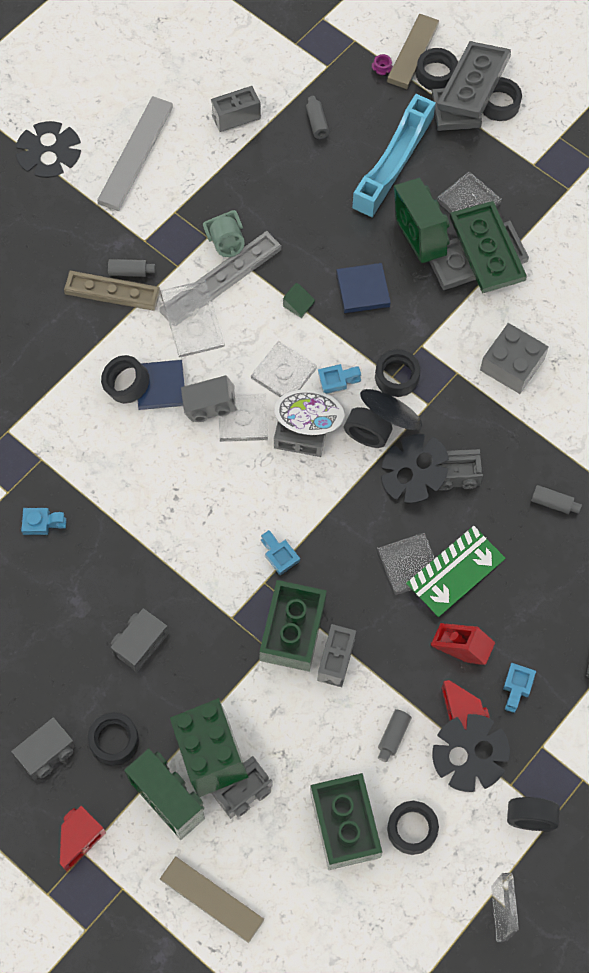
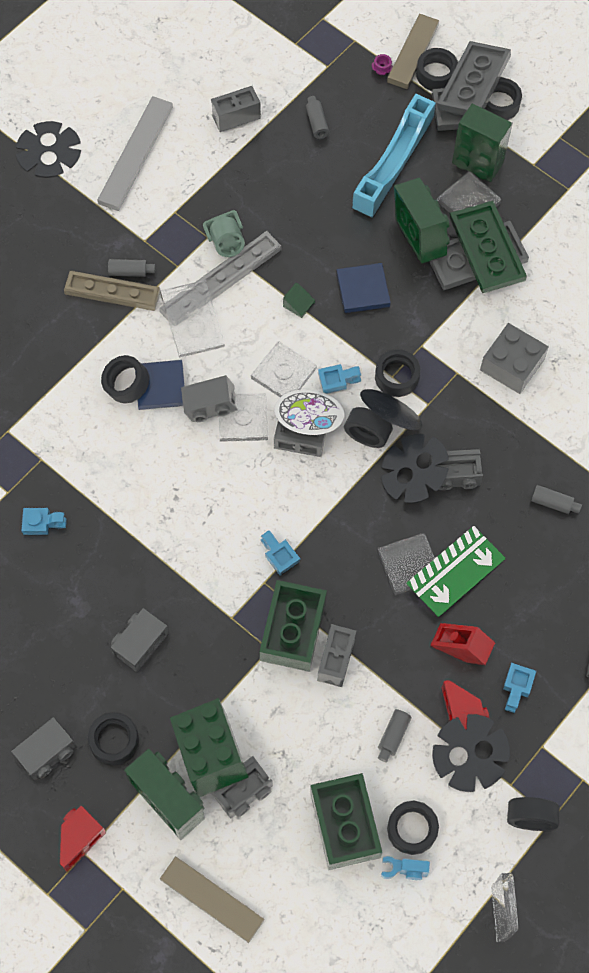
none -> dark azure plate [381,856,430,880]
none -> dark green brick [452,103,513,182]

